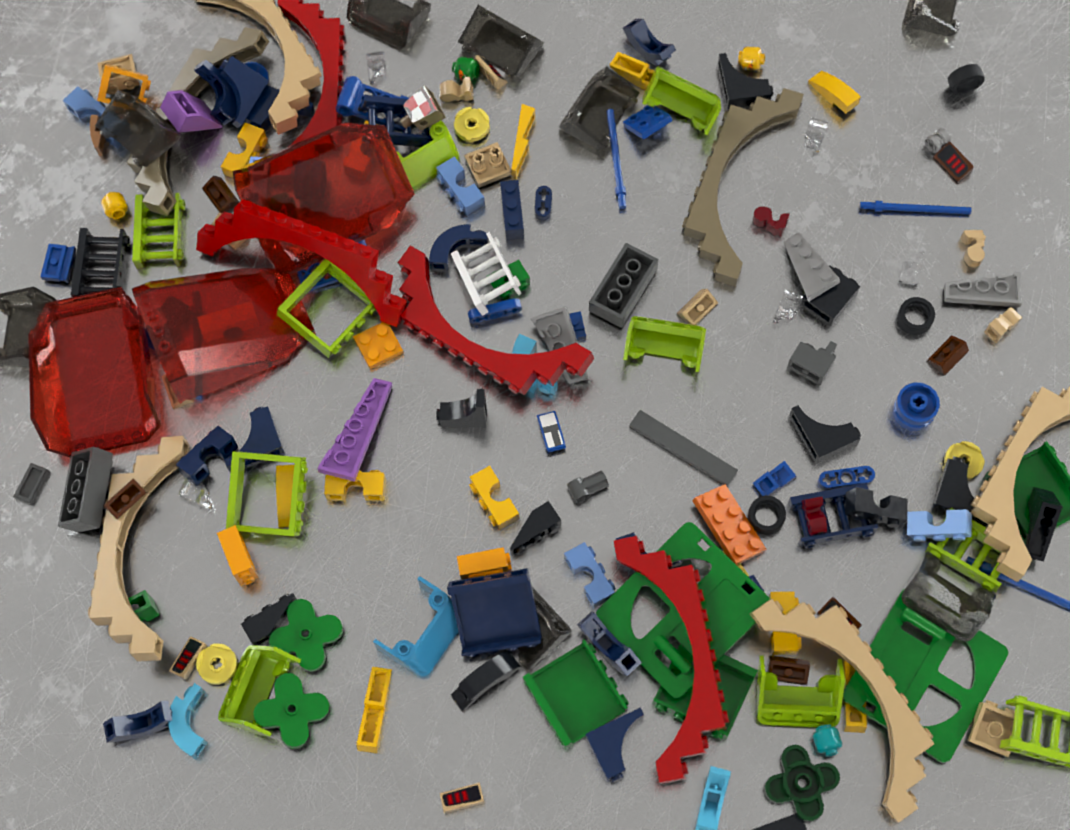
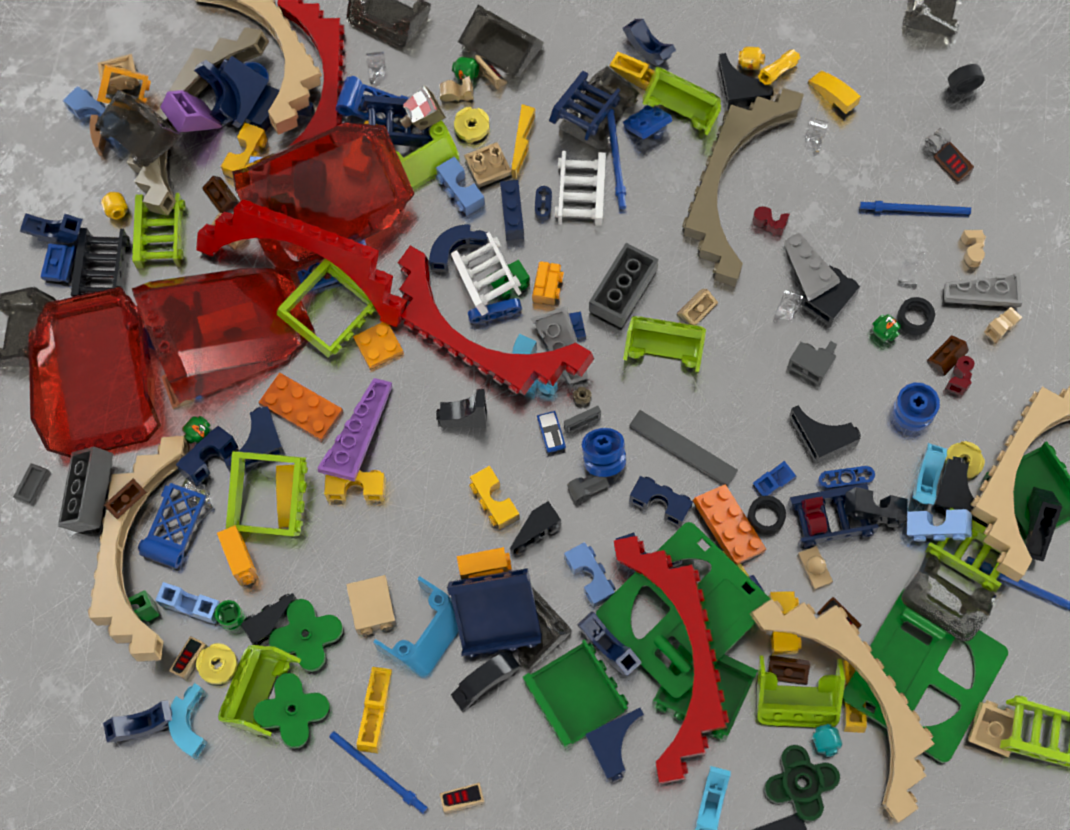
none -> dark blue arch [20,213,83,244]
none -> blue piece [138,483,207,569]
none -> light blue arch [155,582,220,624]
none -> green head [182,416,211,444]
none -> green wheel [215,600,246,632]
none -> orange plate [258,372,343,442]
none -> blue bar [329,731,428,814]
none -> tan panel [346,575,397,636]
none -> light orange brick [532,261,564,305]
none -> dark blue fence [549,70,621,141]
none -> white fence [555,151,606,226]
none -> dark grey tile [564,406,601,433]
none -> dark tan plate [573,387,592,405]
none -> blue wheel [581,428,627,477]
none -> dark blue arch [629,476,693,527]
none -> yellow axle [758,49,801,85]
none -> tan tile [798,546,833,590]
none -> green head [872,314,900,342]
none -> medium azure arch [912,443,947,505]
none -> dark red leg [945,356,975,395]

